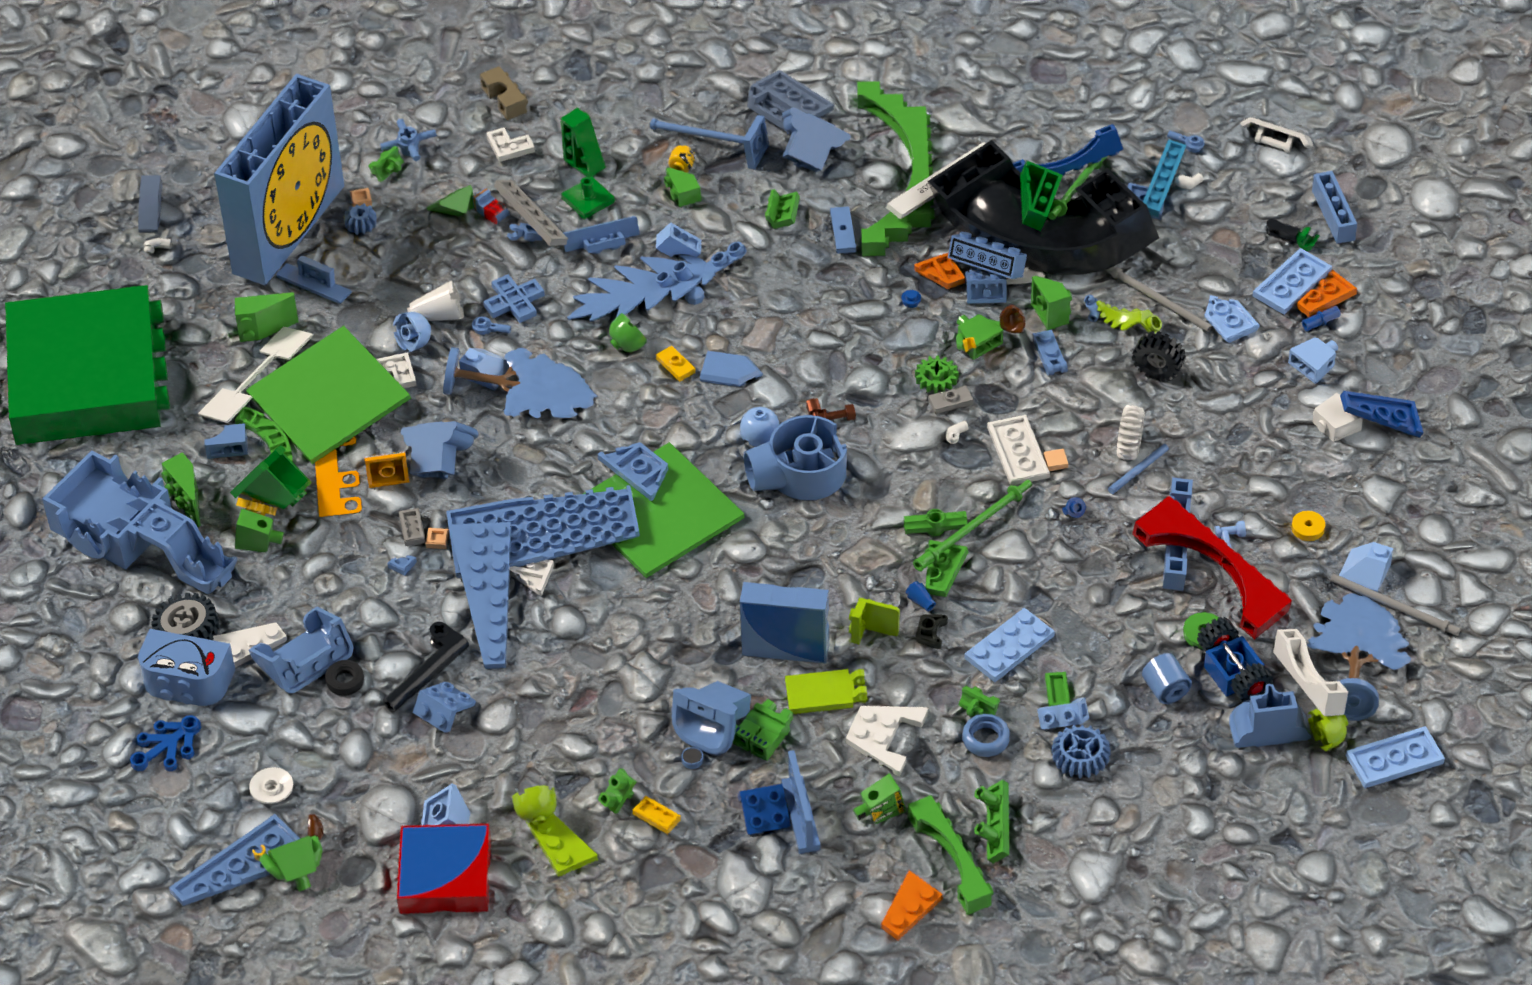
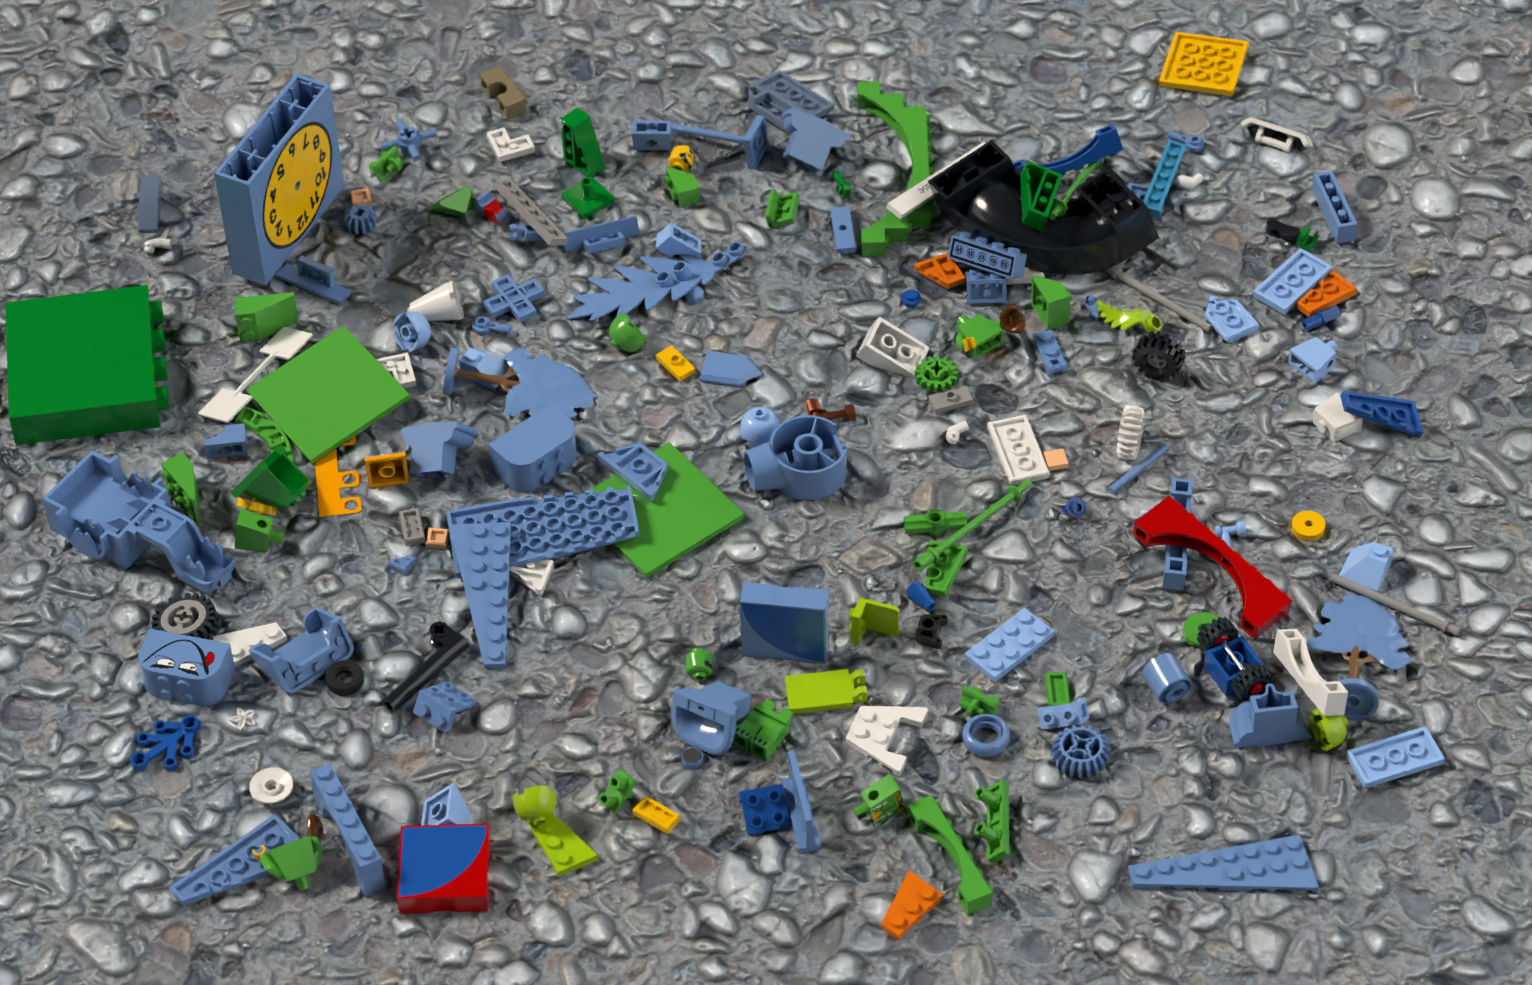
none -> white plant [230,708,255,731]
none -> medium blue arch [309,763,386,898]
none -> medium blue brick [488,403,577,492]
none -> medium blue brick [632,121,672,150]
none -> bright green head [685,648,713,681]
none -> green plate [832,170,851,199]
none -> white slope [856,316,930,378]
none -> medium blue wing [1127,835,1319,893]
none -> yellow plate [1159,32,1249,96]

